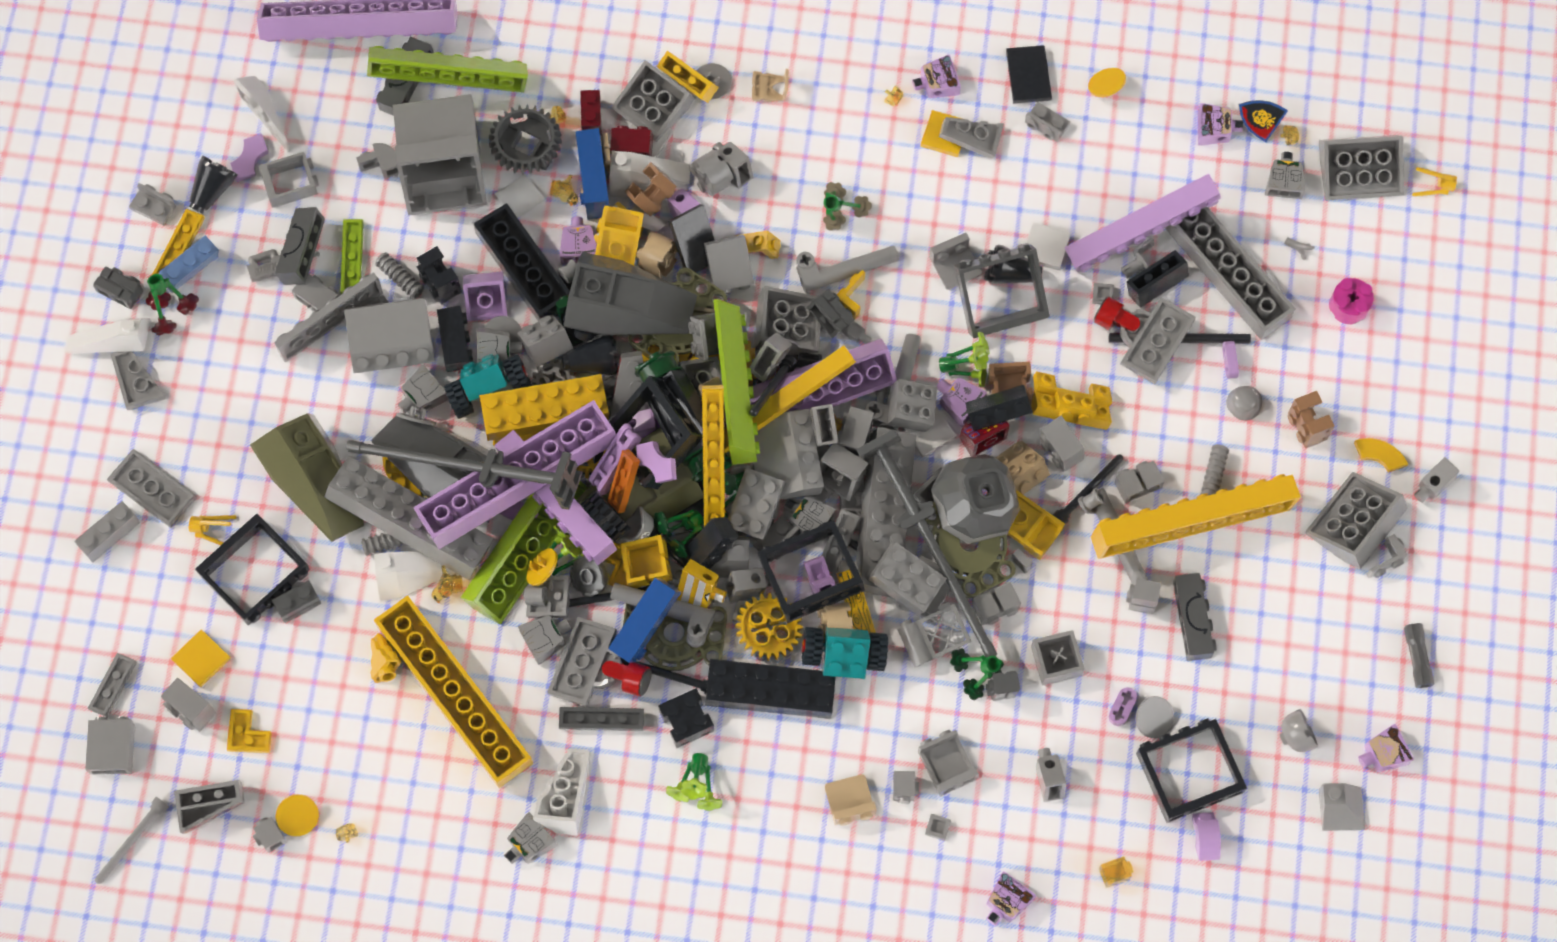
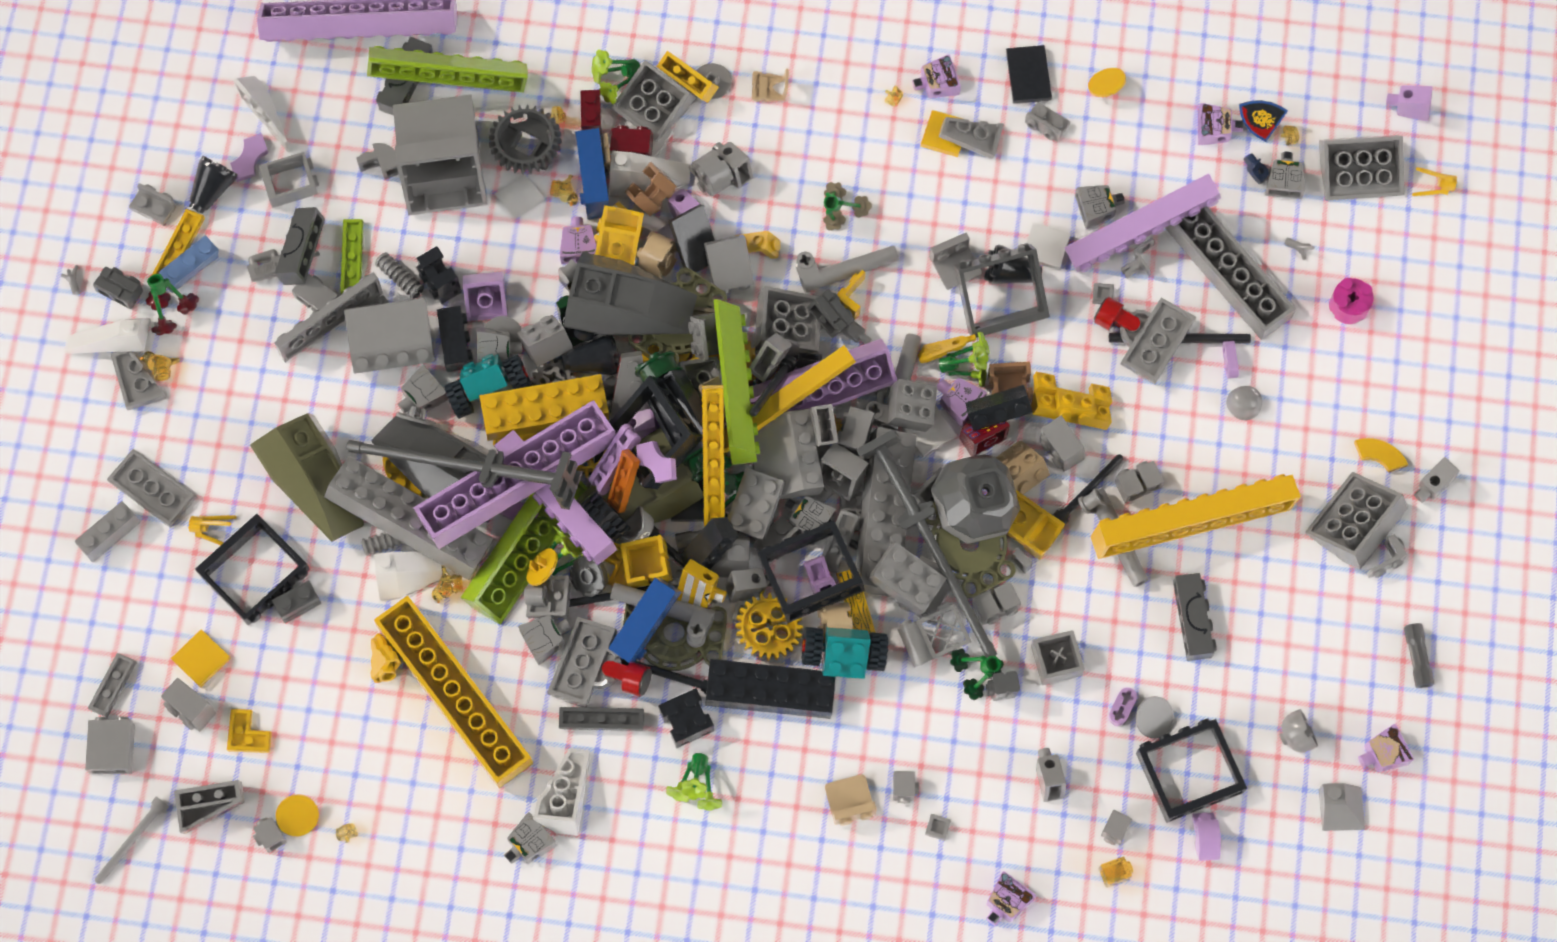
black brick [473,203,570,322] -> none
plant [654,509,704,558] -> none
light grey panel [917,729,979,797] -> none
black brick [1126,250,1189,308] -> none
light grey piece [1126,578,1161,614] -> none
light grey piece [1200,444,1230,495] -> none
medium nougat piece [1287,390,1335,449] -> none
none -> light grey bar [61,265,80,295]
none -> clear yellow animal [140,351,180,381]
none -> lime plant [591,49,640,104]
none -> yellow piece [918,334,977,364]
none -> light grey torso [1075,185,1125,229]
none -> light grey brick [1100,809,1133,845]
none -> dark blue piece [1243,153,1269,184]
none -> lavender torso [1386,85,1433,121]

